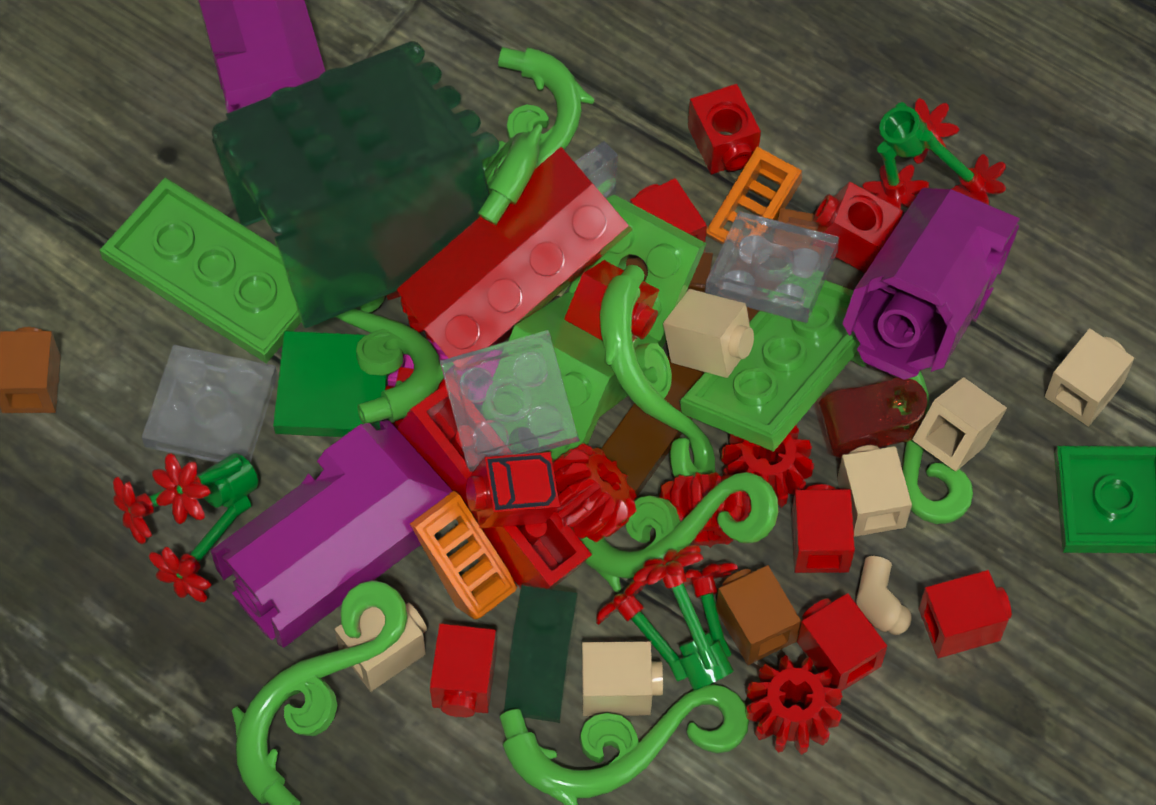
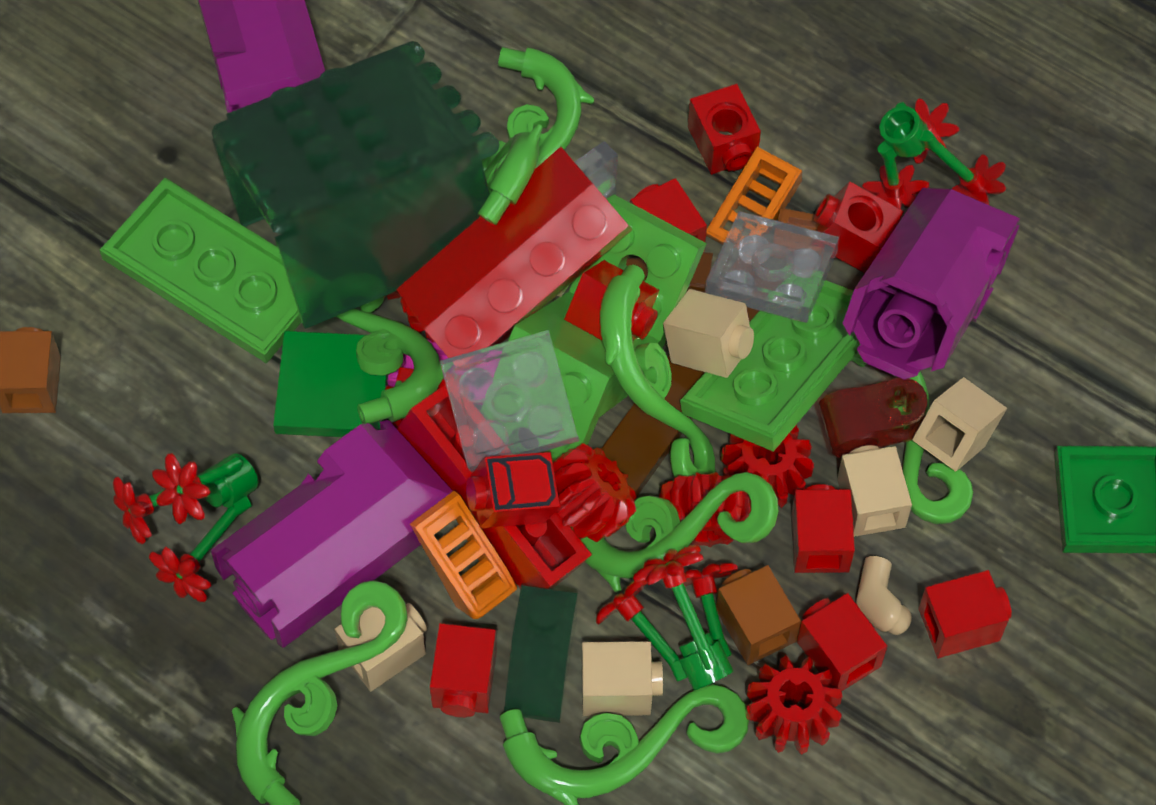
clear plate [142,345,278,462] -> none
tan brick [1045,328,1134,427] -> none

